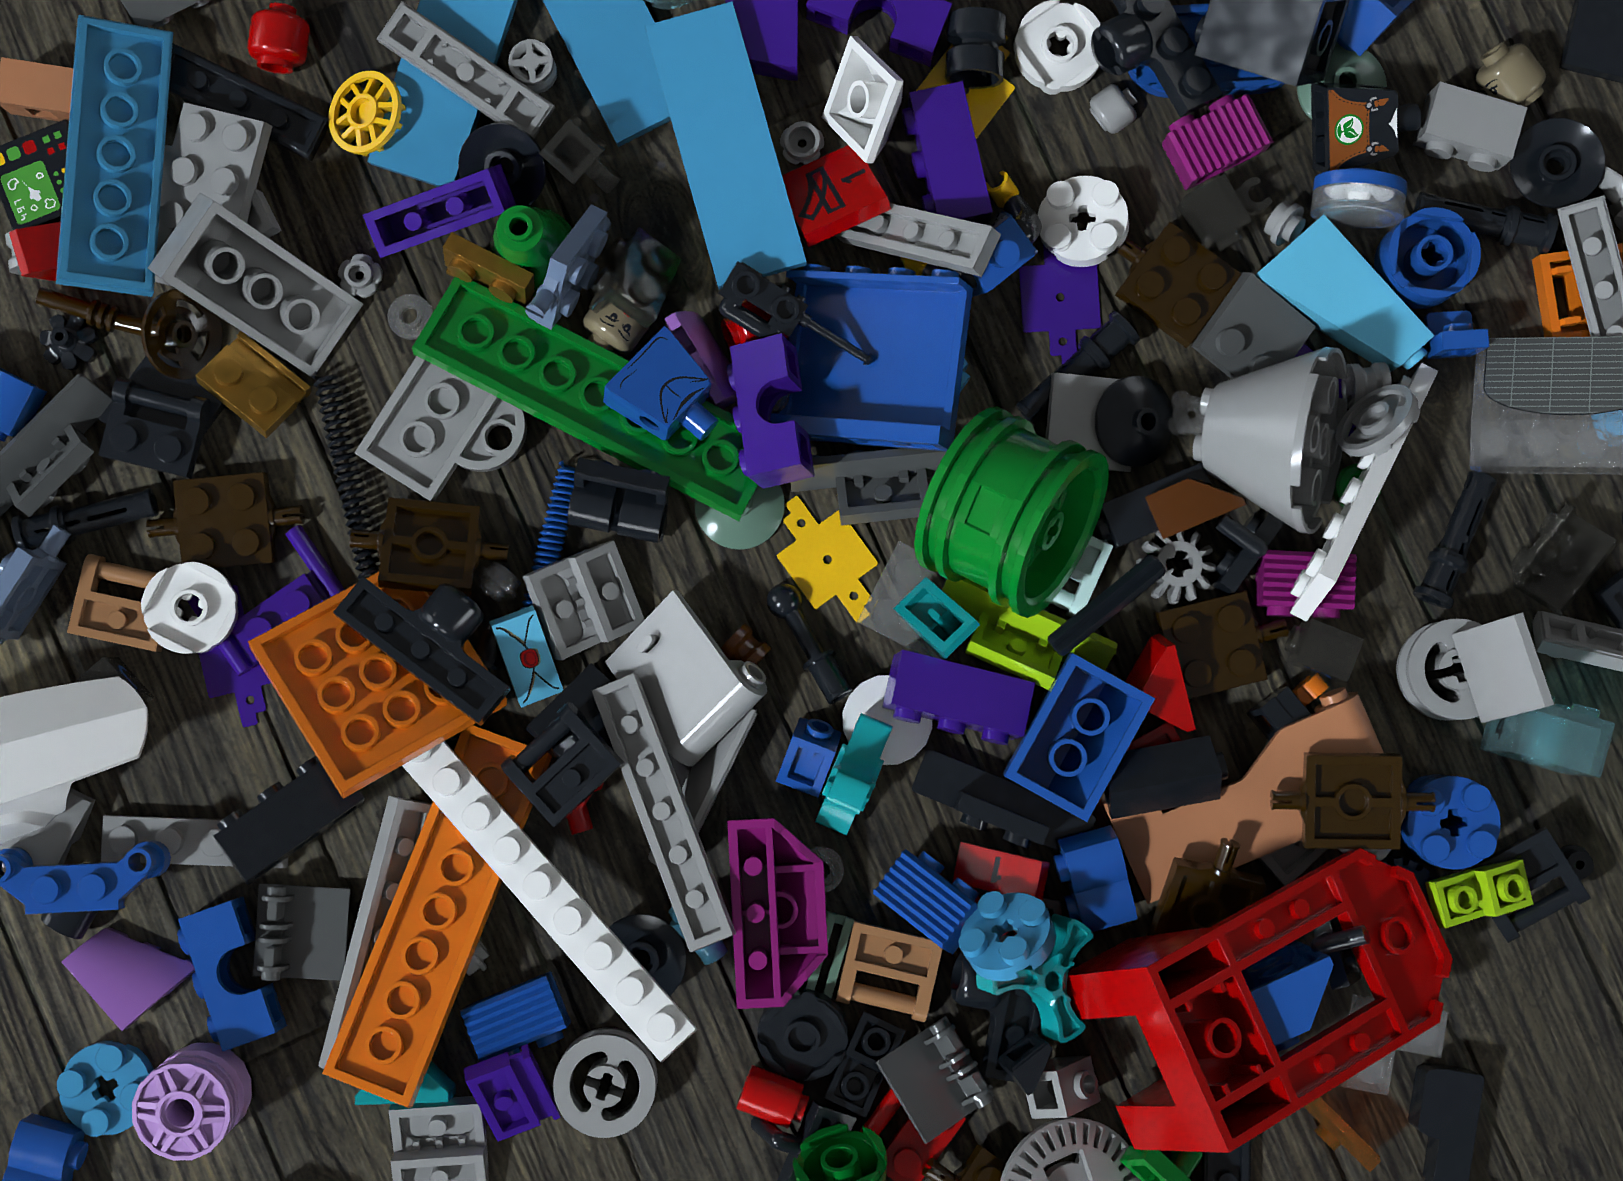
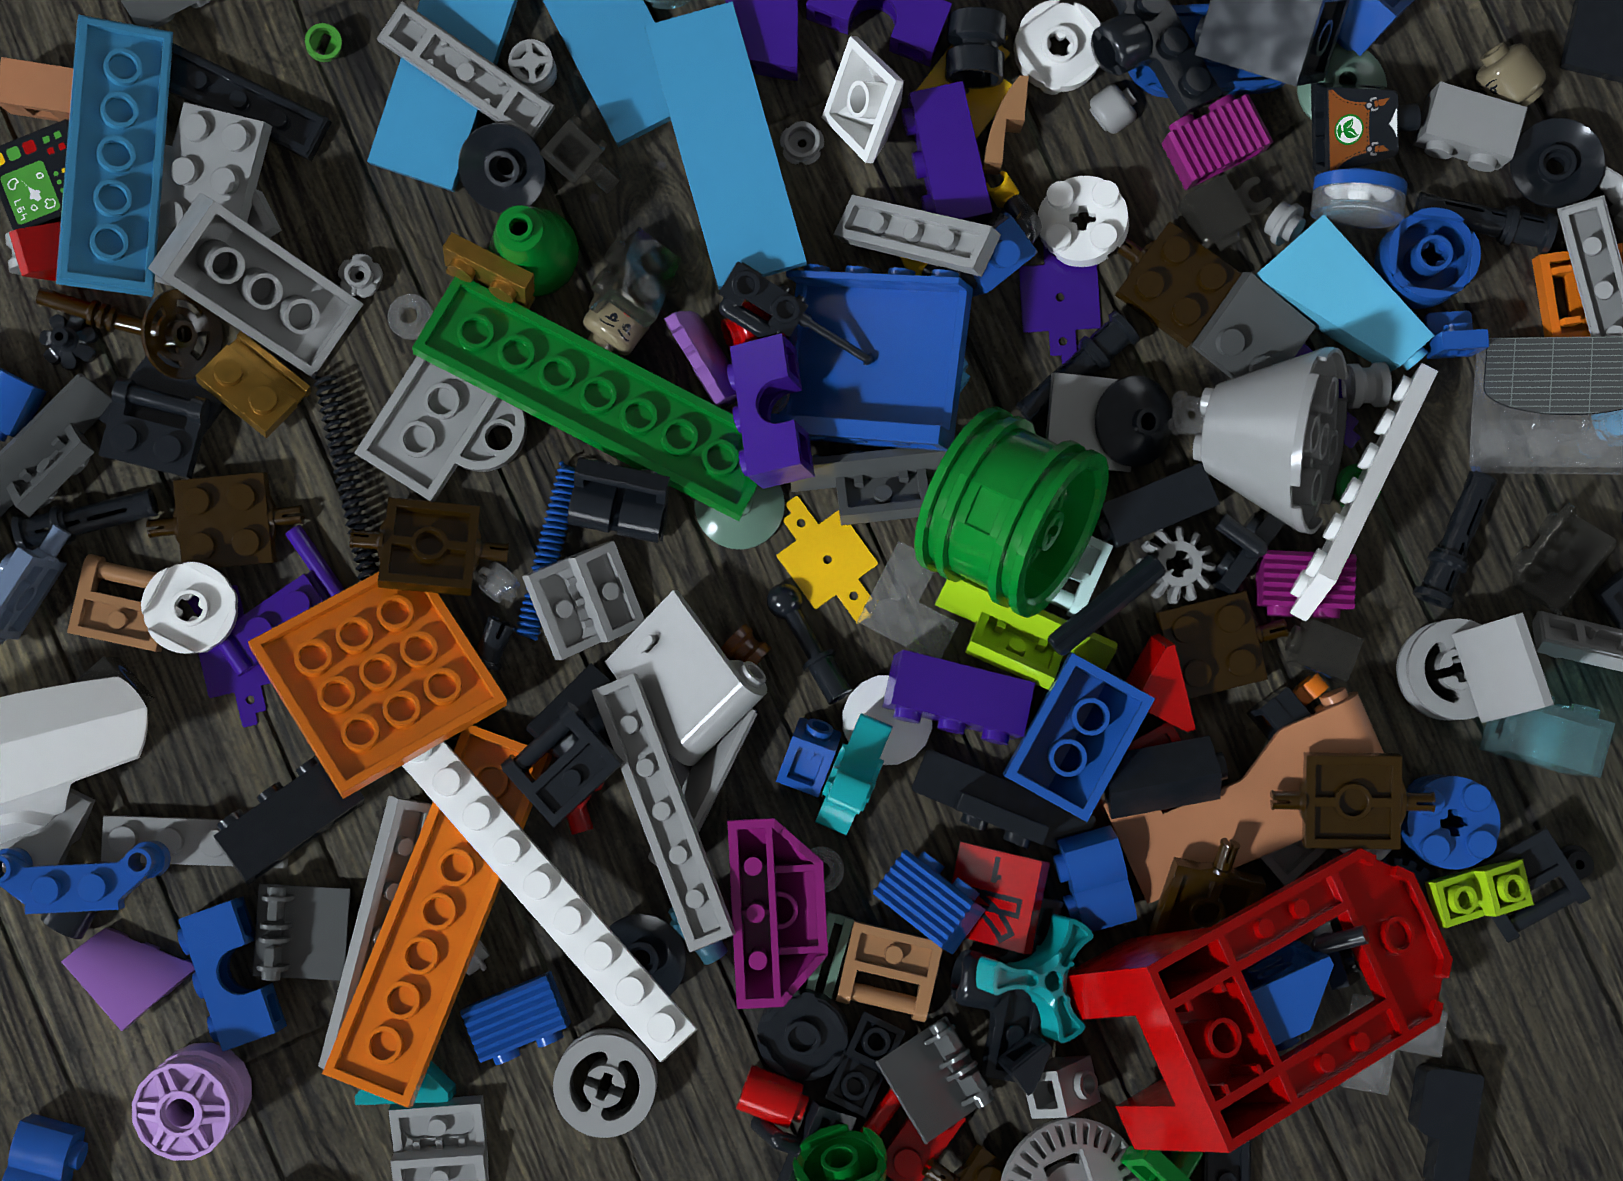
dark azure plate [57,1041,154,1137] -> none
red head [247,3,310,74] -> none
yellow wheel [328,71,406,156] -> none
black plate [333,577,510,726] -> none
dark purple brick [363,164,517,258] -> none
dark purple plate [464,1044,561,1142] -> none
medium azure tile [489,606,563,707] -> none
sand blue plate [525,204,611,330] -> none
blue torso [603,326,719,441] -> none
red tile [782,145,891,247] -> none
teal slope [893,577,980,659] -> none
dark azure plate [958,891,1056,981] -> none
reddish brown slope [1145,478,1248,539] -> none
clear orange plate [1303,1097,1381,1172] -> none
light grey wheel [1336,384,1420,457] -> none
none -> bright green hinge [305,23,342,62]
none -> medium nougat slope [982,75,1029,175]

